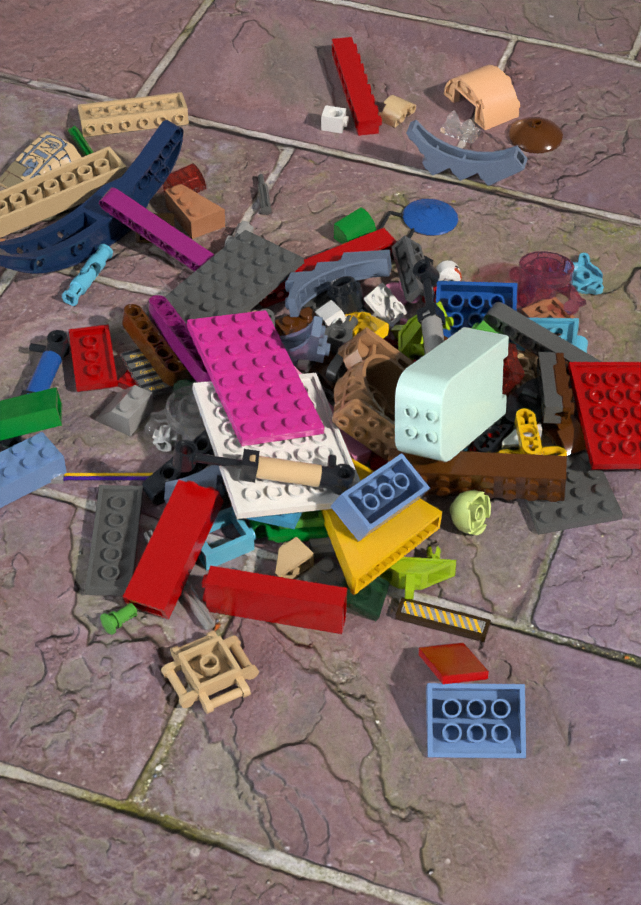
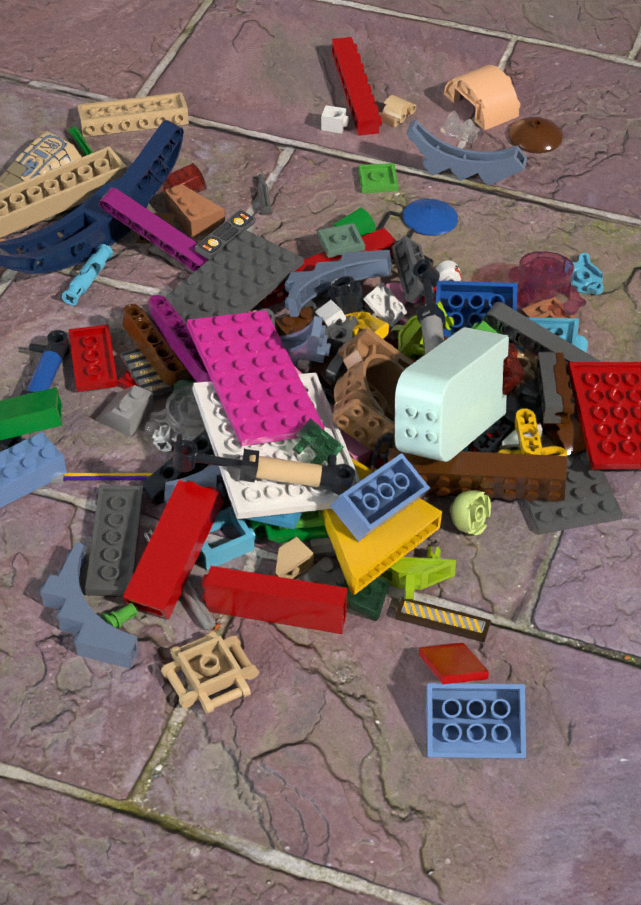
none -> sand blue arch [40,542,139,669]
none -> tile [195,209,256,260]
none -> clear green plate [292,418,344,465]
none -> sand green tile [317,223,365,258]
none -> bright green tile [358,163,399,193]
none -> black helmet [371,433,394,472]

